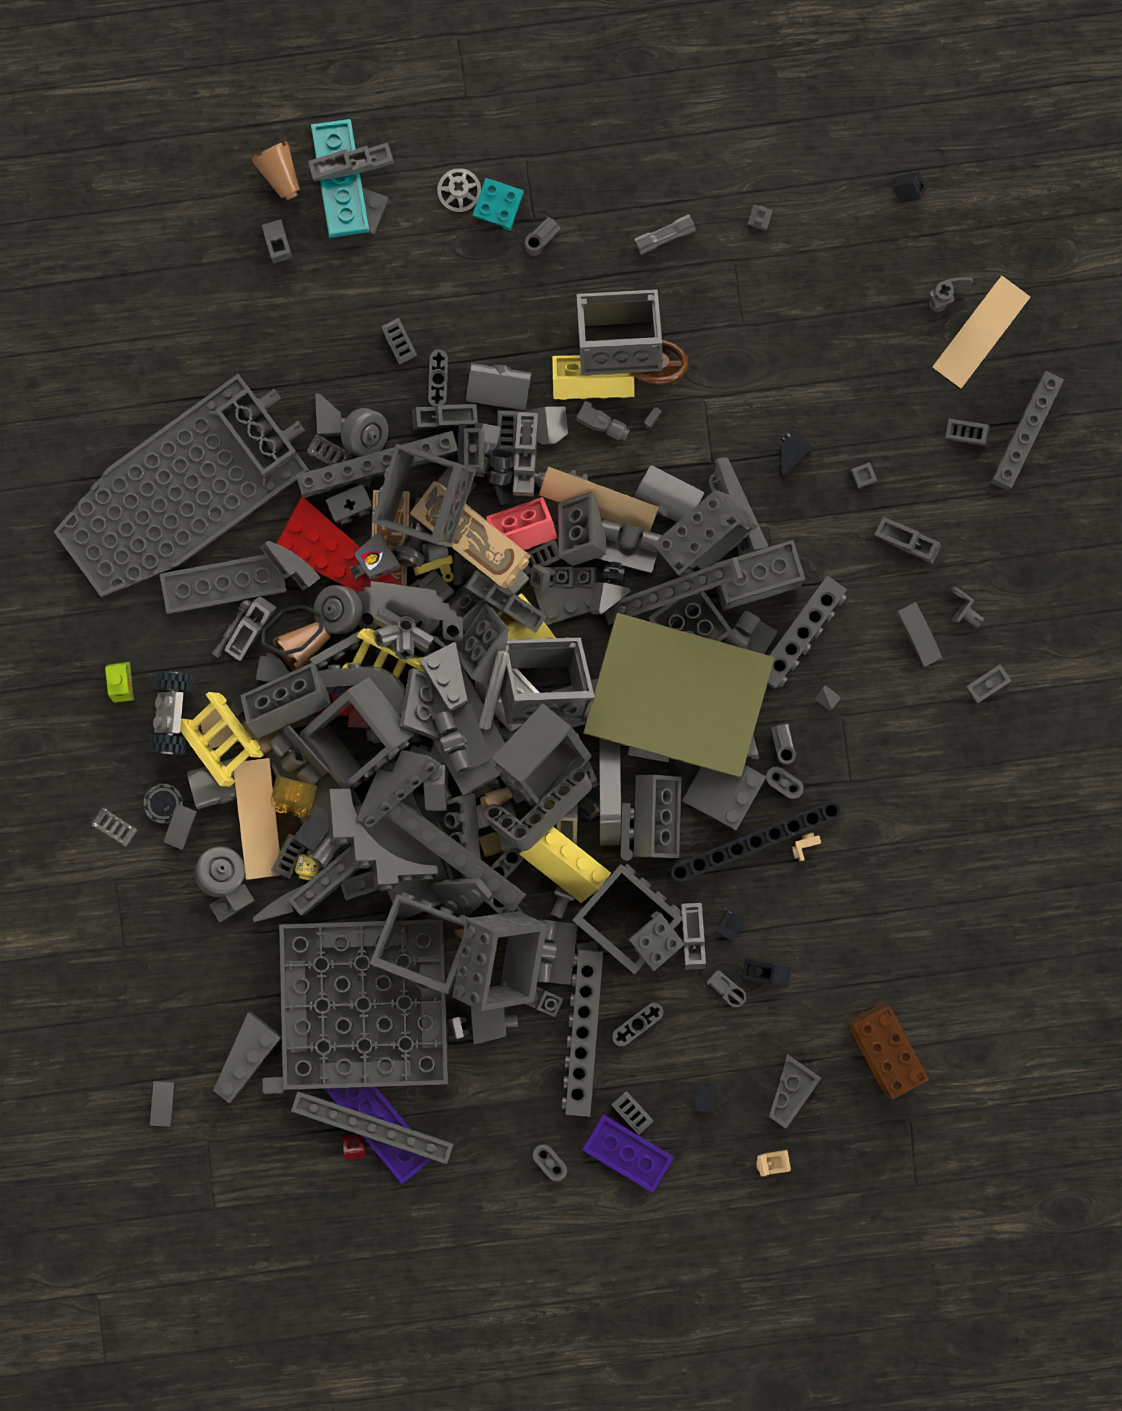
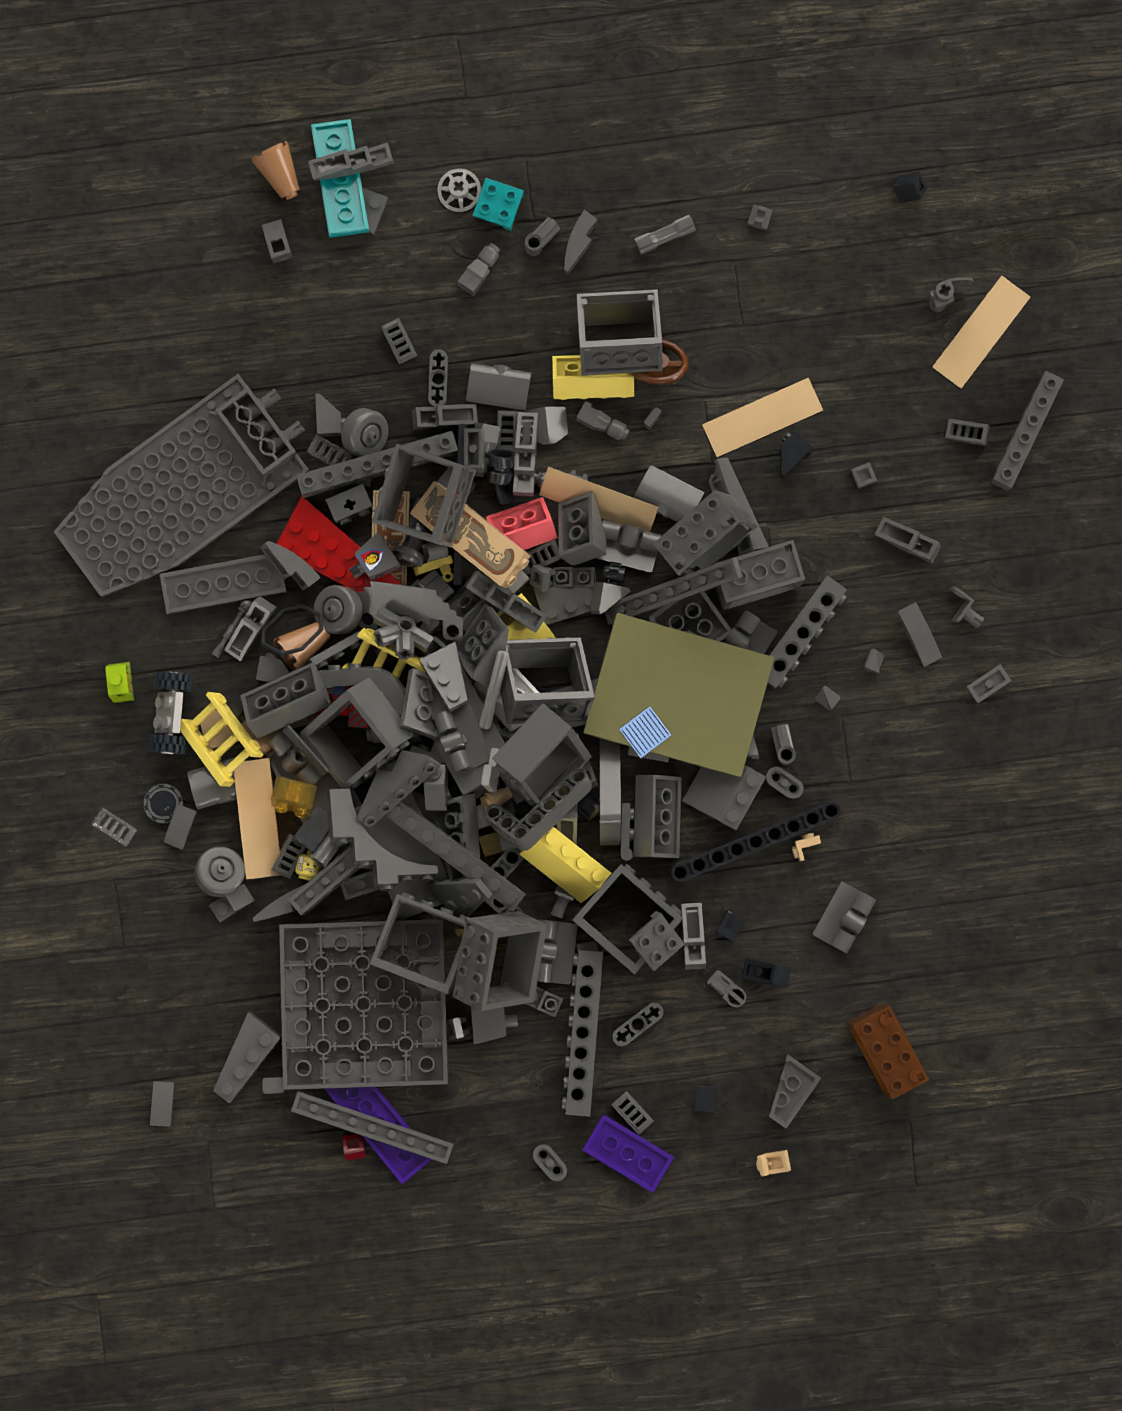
none -> dark grey piece [458,243,500,296]
none -> light grey tile [481,748,500,793]
none -> dark grey slope [564,210,597,276]
none -> light blue sticker [619,707,671,758]
none -> tan sticker [702,378,823,457]
none -> dark grey panel [813,881,876,954]
none -> dark grey slope [863,649,884,674]

